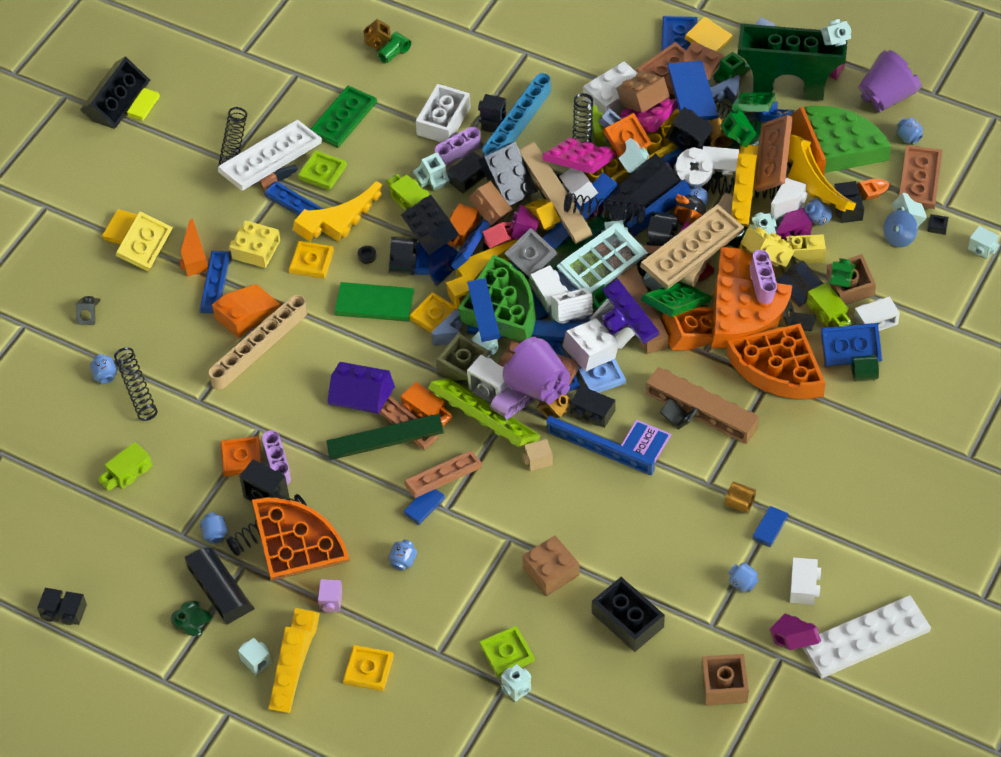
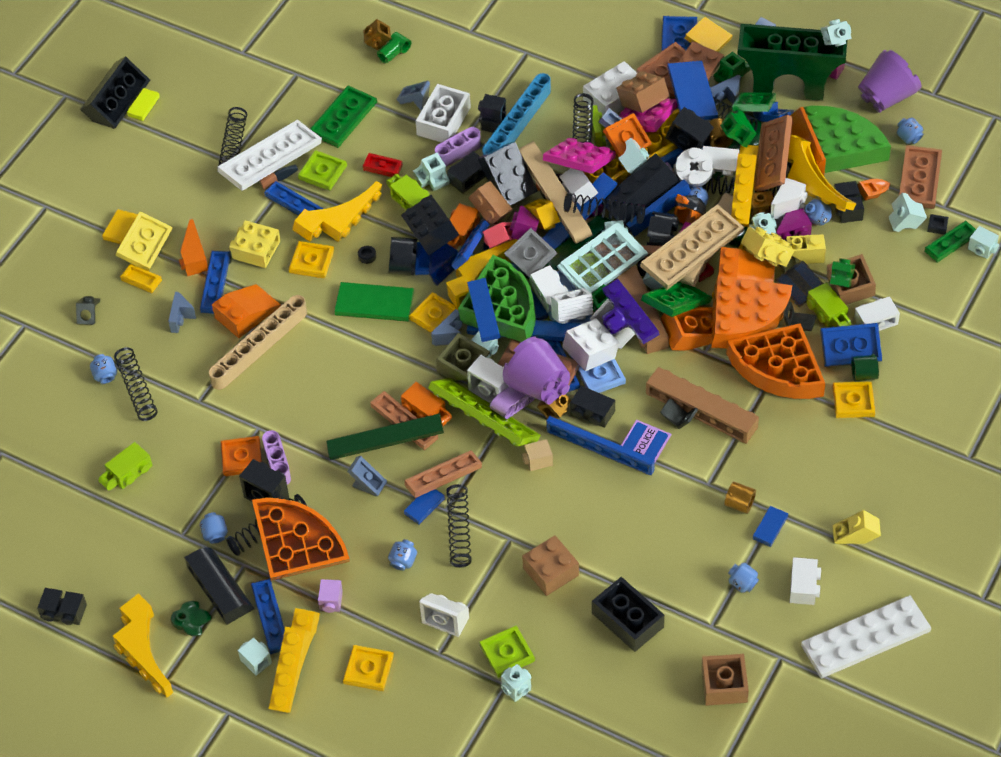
dark purple slope [327,362,395,414] -> none
lavender beam [750,250,777,304] -> none
magenta slope [769,613,821,650] -> none
medium blue dish [883,210,918,247] -> none
none -> yellow arch [113,593,173,698]
none -> yellow tile [120,264,162,293]
none -> sand blue slope [168,292,196,333]
none -> blue tile [251,578,285,655]
none -> sand blue slope [347,456,387,496]
none -> red plate [363,153,403,177]
none -> sand blue slope [397,81,430,110]
none -> white slope [419,593,469,637]
none -> black piece [446,484,472,567]
none -> pearl gold brick [751,191,774,217]
none -> yellow tile [832,381,875,418]
none -> light yellow slope [833,510,881,544]
none -> green tile [924,221,976,263]

